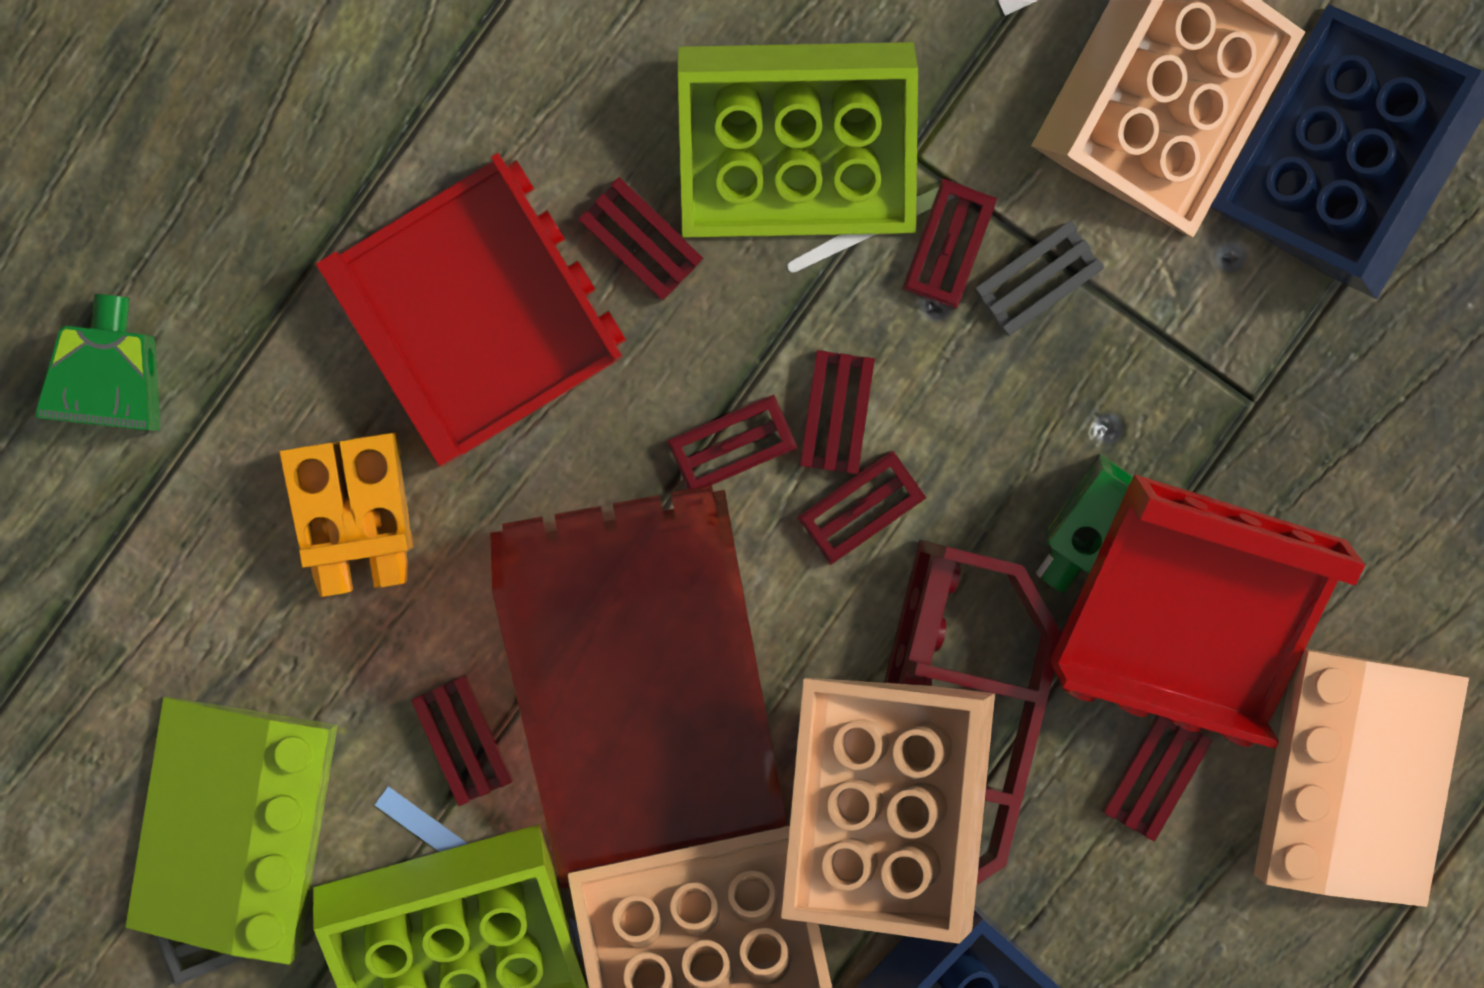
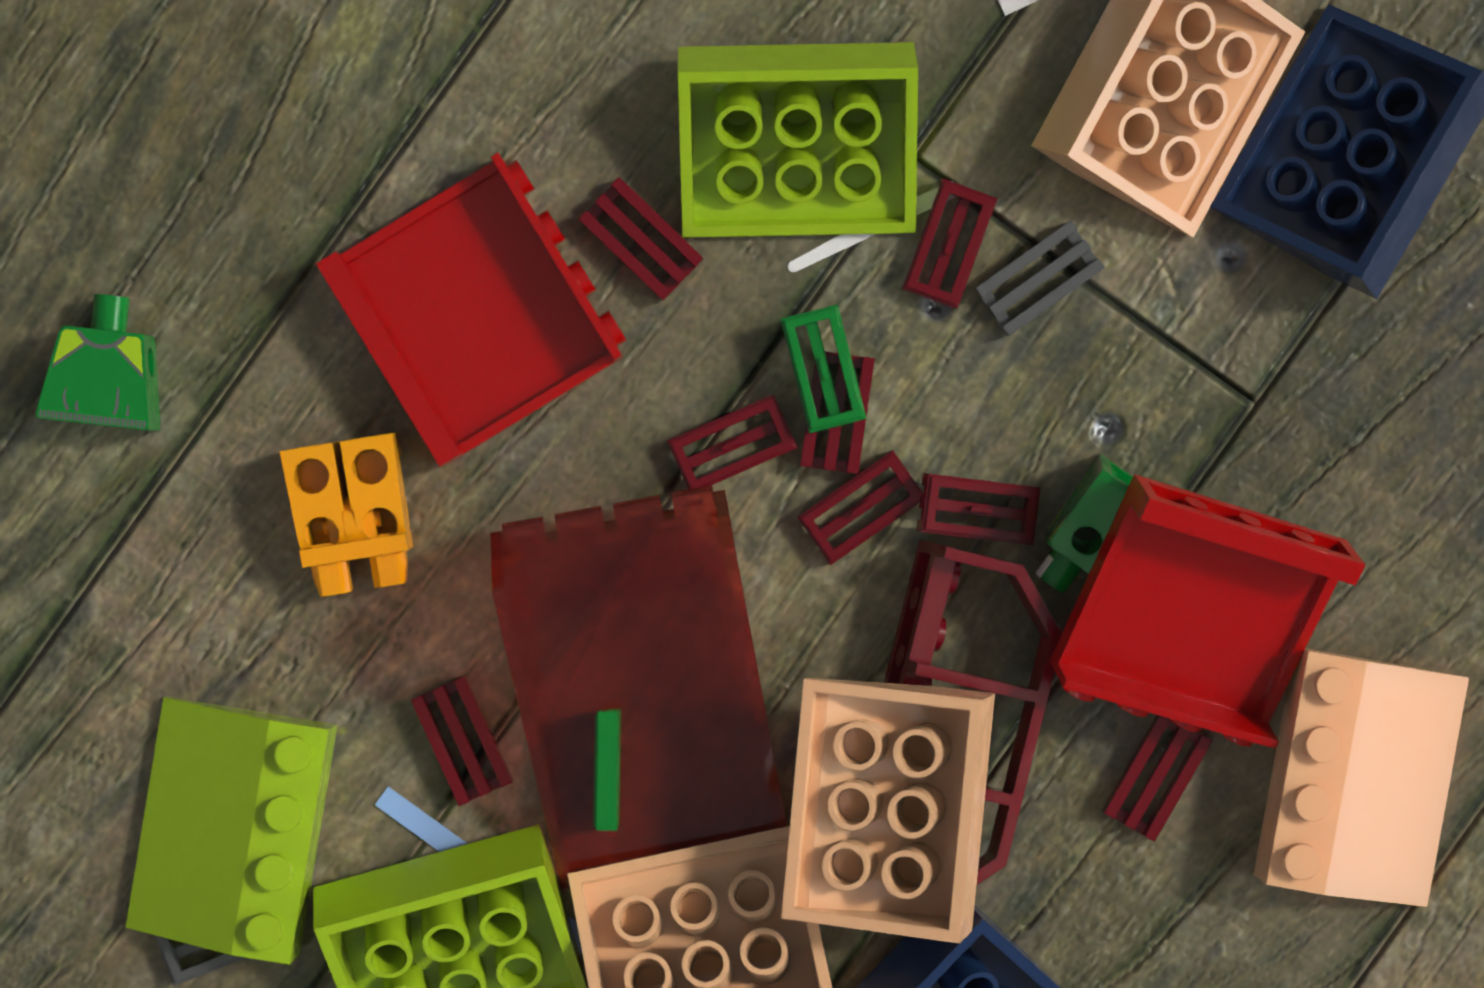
none -> green tile [593,709,621,831]
none -> green tile [780,304,867,433]
none -> dark red tile [916,473,1041,546]

